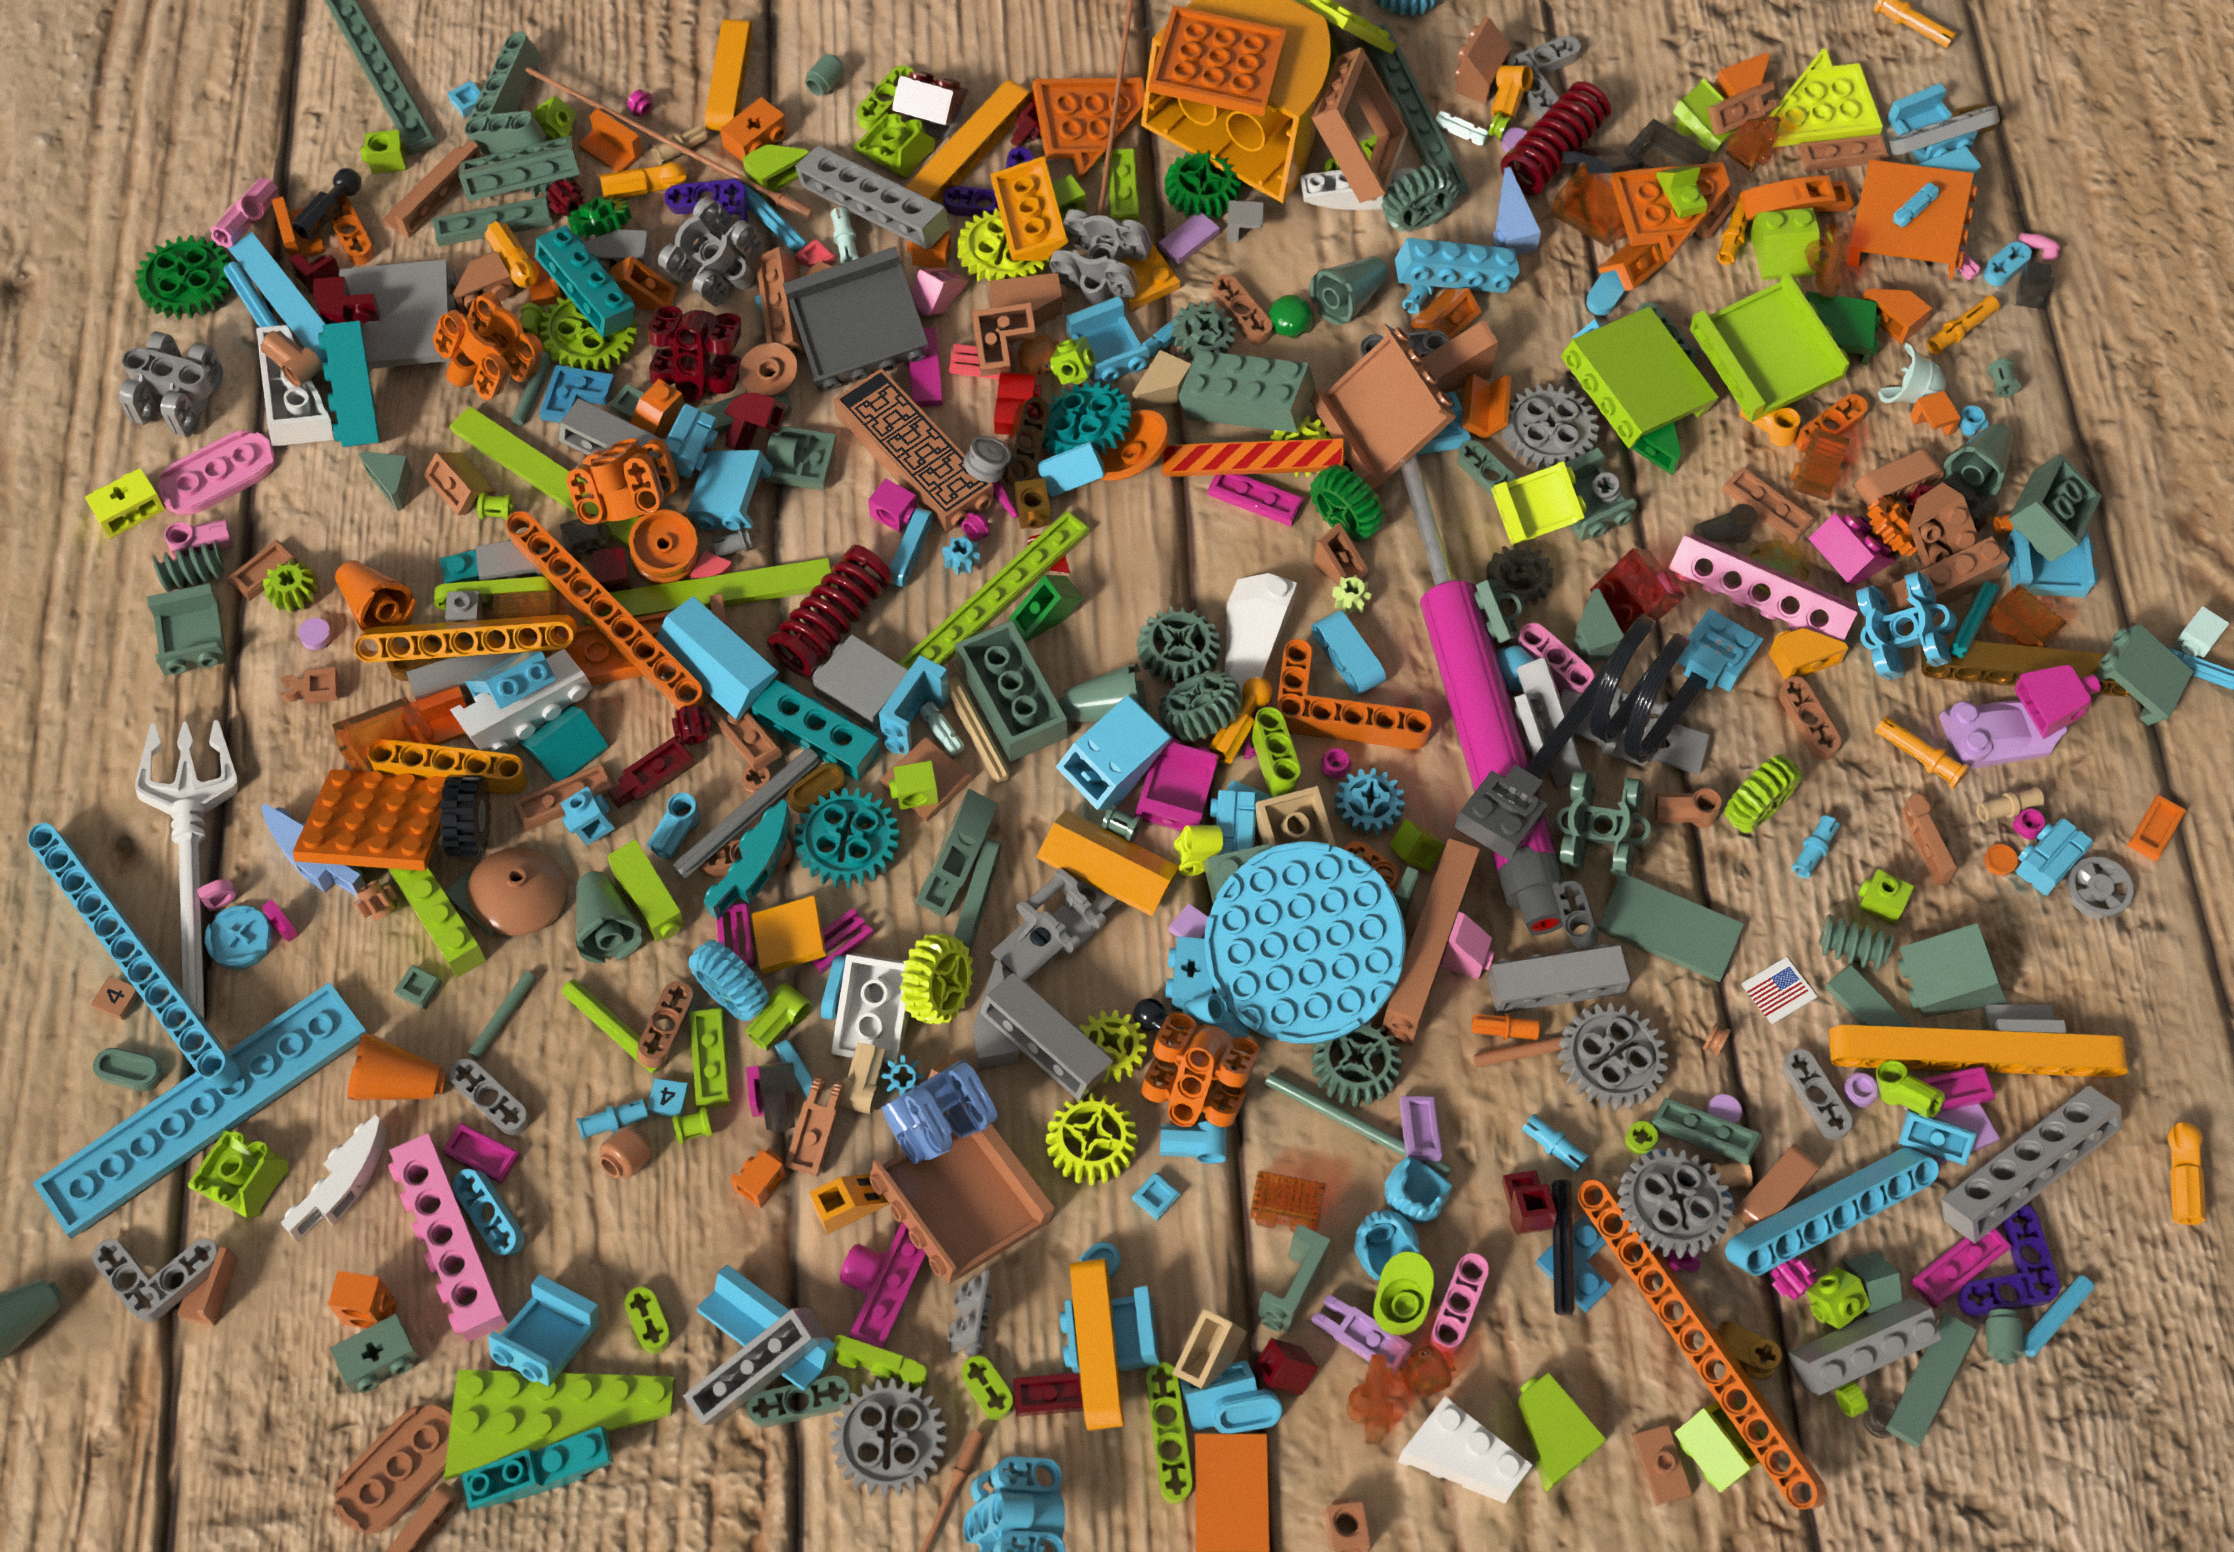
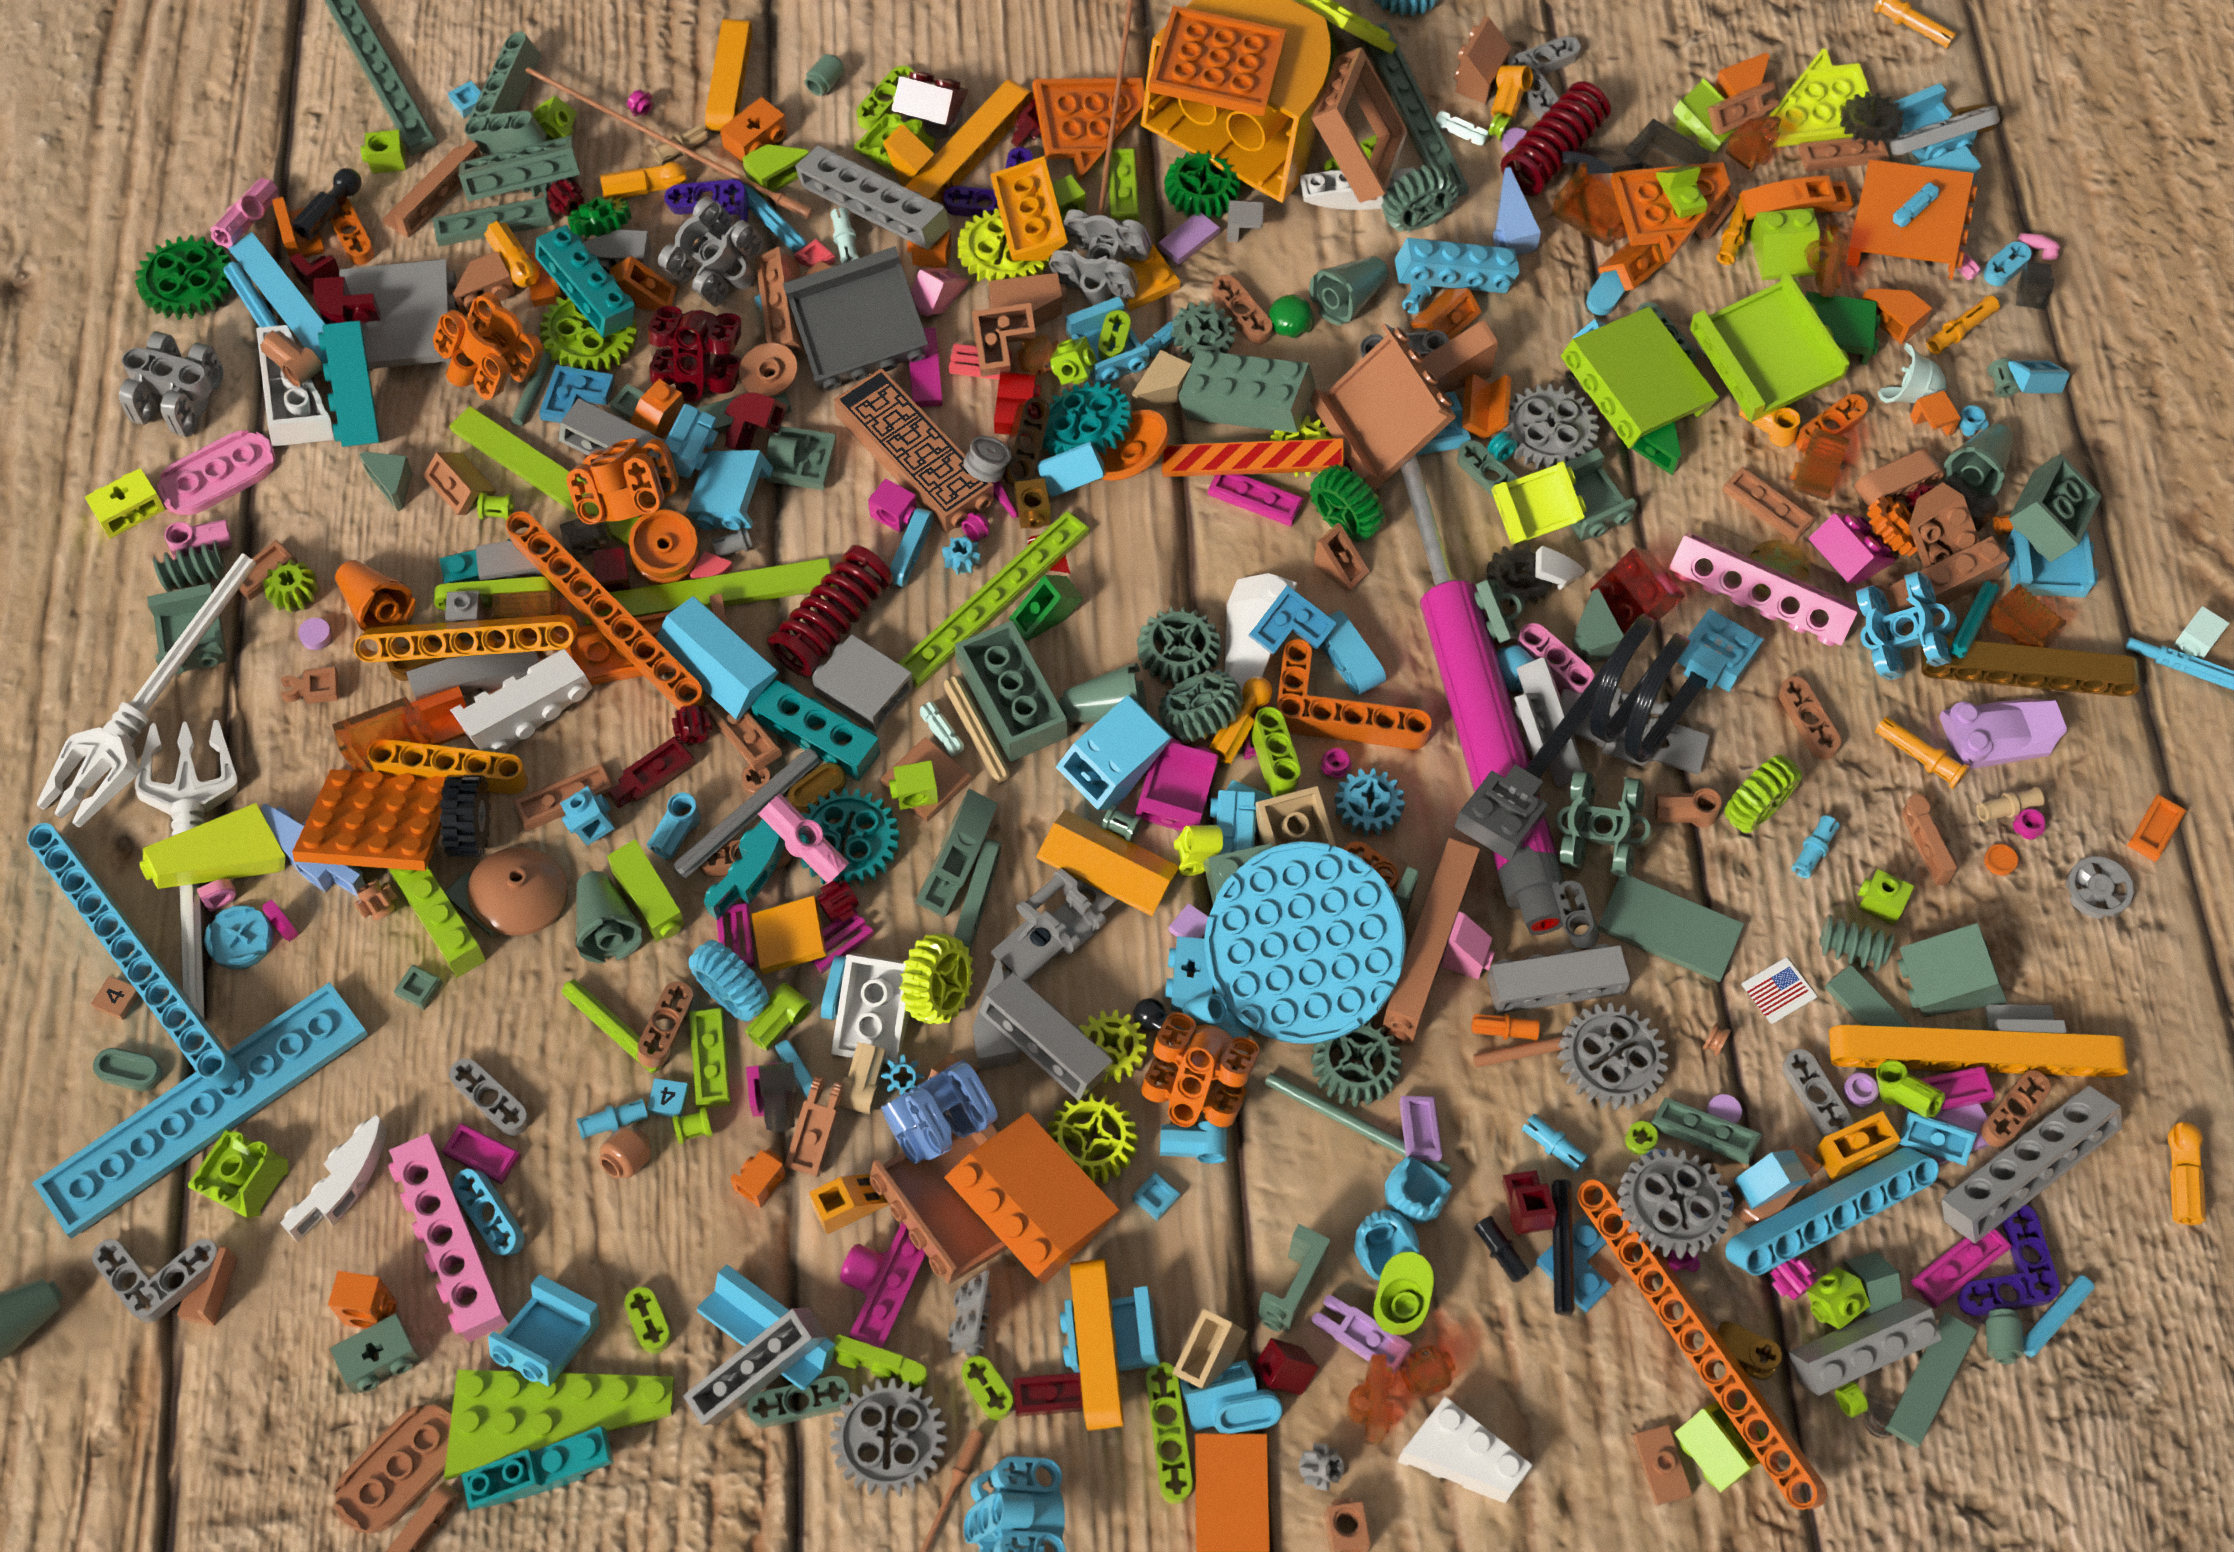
orange cone [347,1033,447,1101] -> none
medium azure panel [465,651,556,709] -> none
sand green bar [468,971,536,1060] -> none
teal slope [518,705,609,783] -> none
lime bush [520,303,546,338] -> none
orange panel [579,109,643,172] -> none
medium azure panel [879,655,949,755] -> none
medium azure tile [1079,1242,1121,1280] -> none
clear orange brick [1249,1170,1326,1232] -> none
yellowish green gear [1332,575,1371,615] -> none
lime panel [1390,818,1446,872] -> none
bright pink beam [1429,1253,1489,1357] -> none
lime slope [1517,1372,1606,1493] -> none
light grey bush [1592,472,1621,503] -> none
clear smoke piece [1693,504,1758,545] -> none
light orange slope [1769,628,1849,680] -> none
dark pink torso [2014,665,2100,739] -> none
medium azure brick [2016,818,2093,896] -> none
sand green panel [2095,624,2193,725] -> none
none -> white piece [37,553,256,827]
none -> neon yellow slope [139,803,286,889]
none -> bright pink piece [758,793,849,884]
none -> dark red gear [816,880,860,923]
none -> light orange slope [883,124,935,187]
none -> orange slope [944,1112,1121,1285]
none -> lime beam [1098,310,1131,361]
none -> dark azure plate [1248,585,1337,655]
none -> light grey gear [1299,1443,1344,1491]
none -> black axle [1473,1216,1529,1283]
none -> teal bush [1487,432,1518,462]
none -> white slope [1535,546,1585,590]
none -> medium azure slope [1733,1150,1812,1210]
none -> light orange brick [1814,1111,1901,1181]
none -> clear smoke gear [1840,92,1904,146]
none -> nougat beam [1980,1070,2051,1147]
none -> medium azure slope [2008,360,2070,393]

